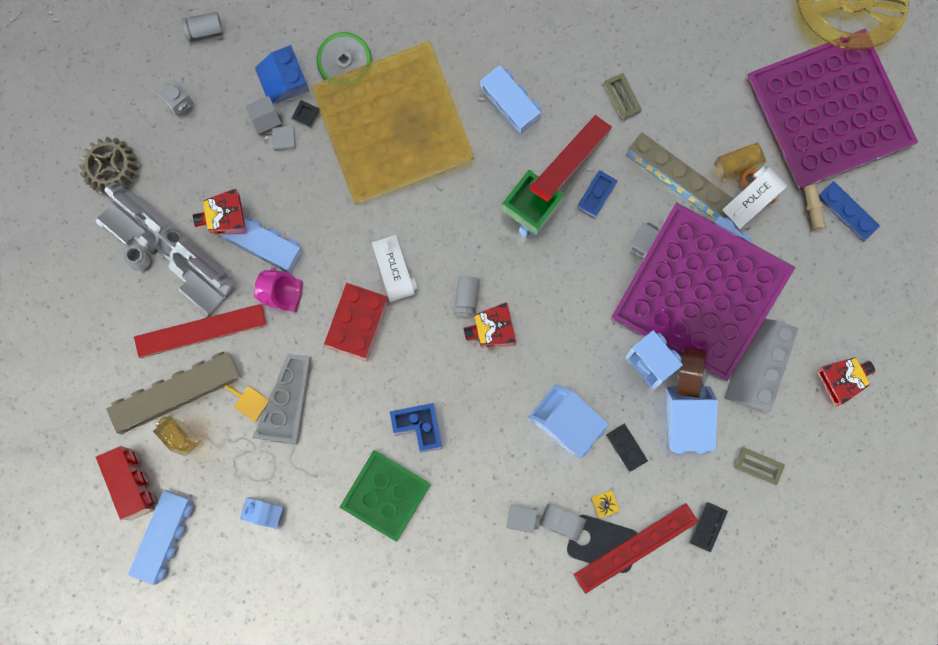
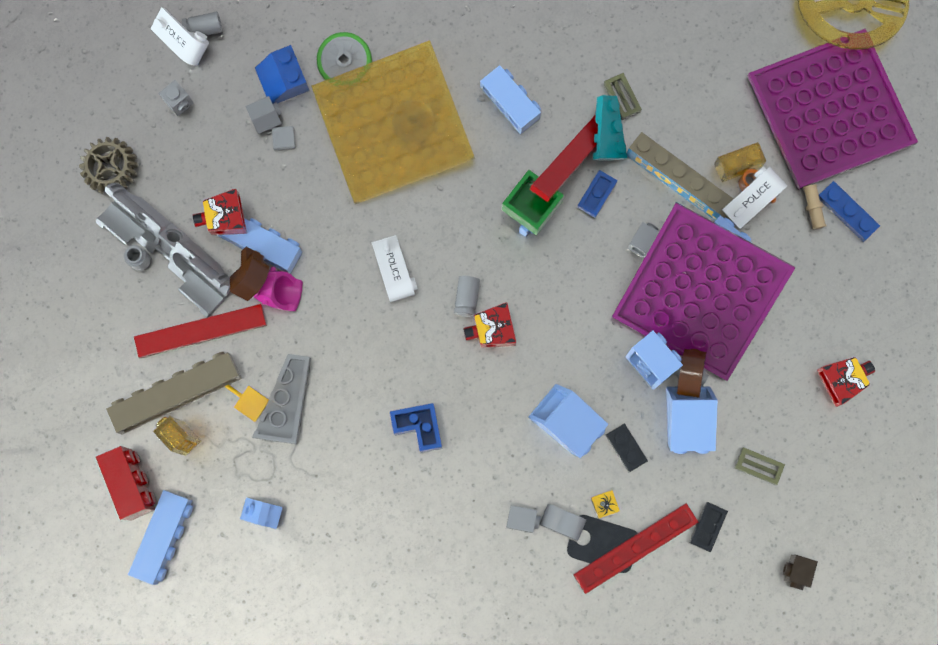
black tile [291,100,320,129] -> none
red brick [324,282,389,362] -> none
green plate [339,450,431,542] -> none
light grey slope [724,319,798,413] -> none
none -> white door [151,7,209,66]
none -> reddish brown brick [230,246,269,301]
none -> teal wing [593,95,627,160]
none -> dark brown brick [783,555,818,591]

